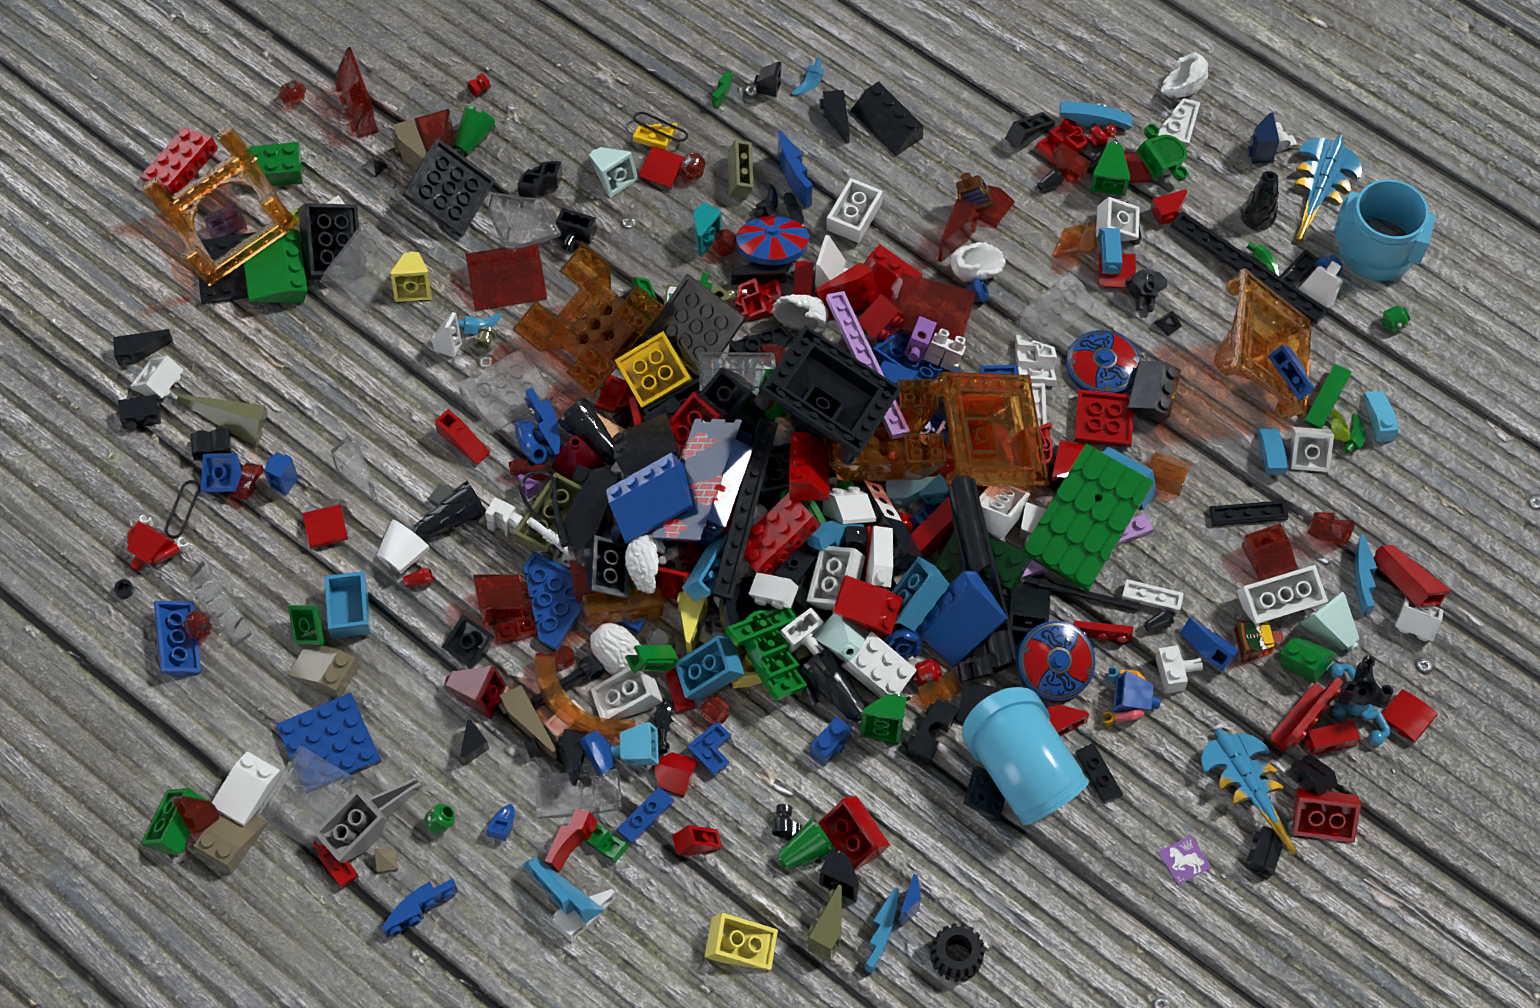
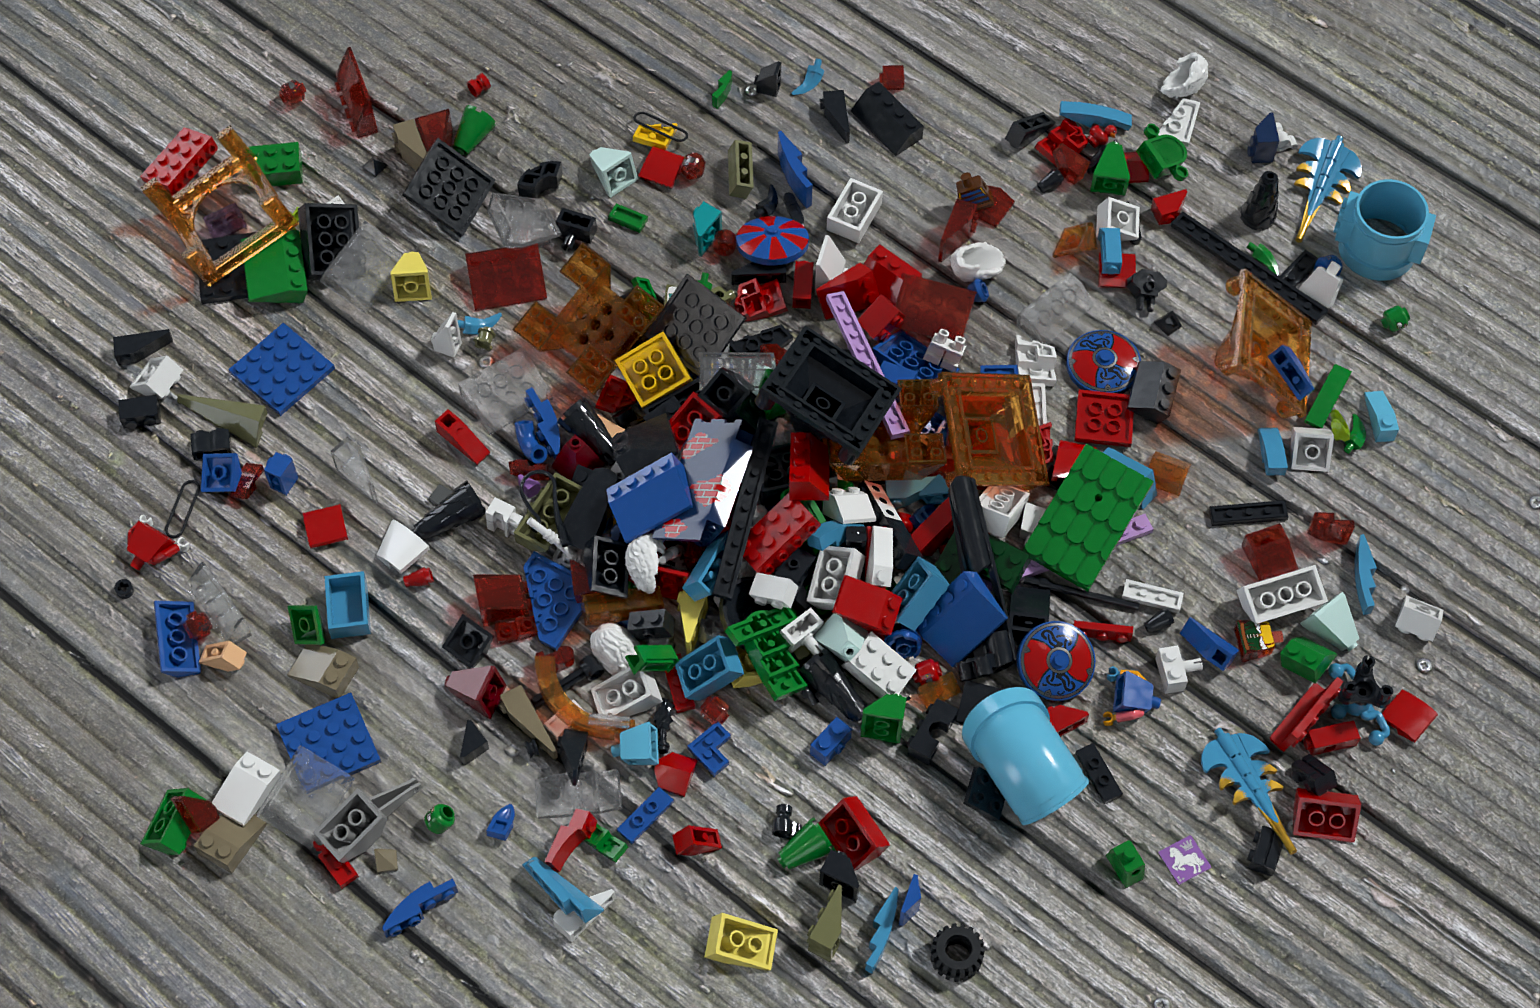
blue slope [579,731,613,776] -> none
red tile [629,396,645,426] -> none
white hair [773,294,829,333] -> none
medium lavender torso [903,316,937,362] -> none
red slope [1373,545,1451,608] -> none
none -> light nougat slope [199,641,247,672]
none -> blue plate [228,323,335,416]
none -> clear pin [588,712,630,729]
none -> green tile [608,203,648,233]
none -> black brick [627,609,675,640]
none -> clear red brick [879,65,905,90]
none -> green torso [1106,840,1145,888]

